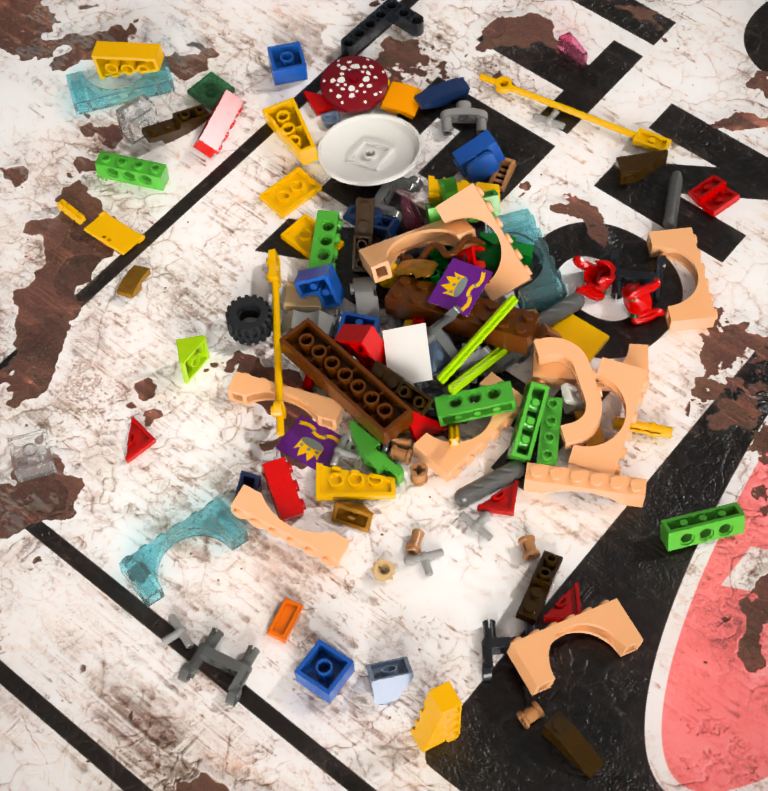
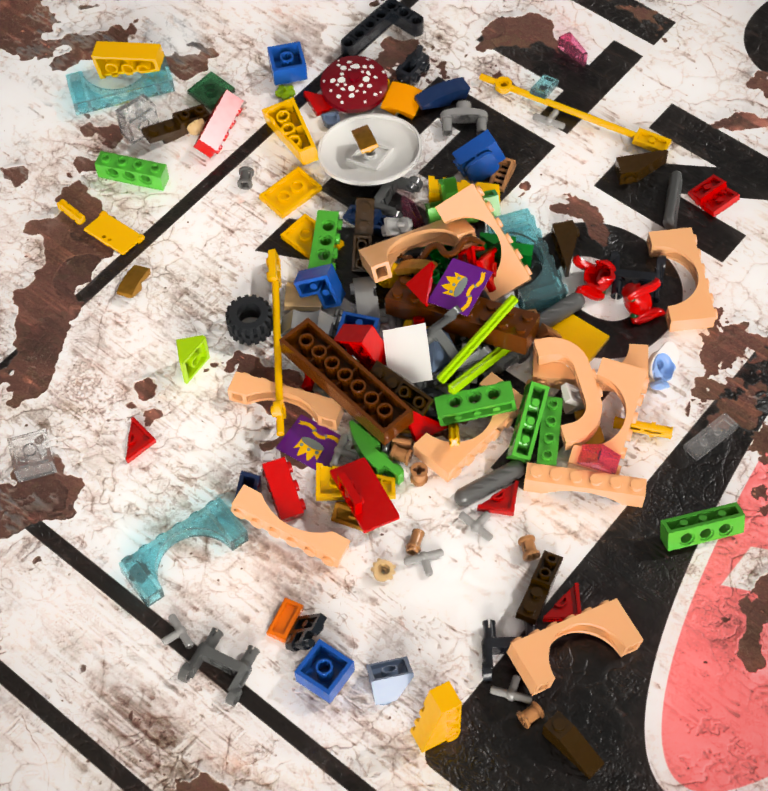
none -> tan animal [187,119,205,136]
none -> dark grey bush [237,166,254,190]
none -> lime plant [275,84,296,100]
none -> black plate [285,613,327,652]
none -> red bracket [330,457,400,533]
none -> pearl gold slope [351,125,378,153]
none -> light grey hips [381,217,413,237]
none -> black brick [396,45,430,85]
none -> red tile [405,261,435,307]
none -> red tile [475,247,497,293]
none -> light grey piece [490,675,533,704]
none -> clear light blue tile [530,75,559,99]
none -> dark brown slope [551,220,580,277]
none -> clear pink slope [577,444,621,475]
none -> light blue hair [648,341,679,390]
none -> clear tile [683,413,739,461]

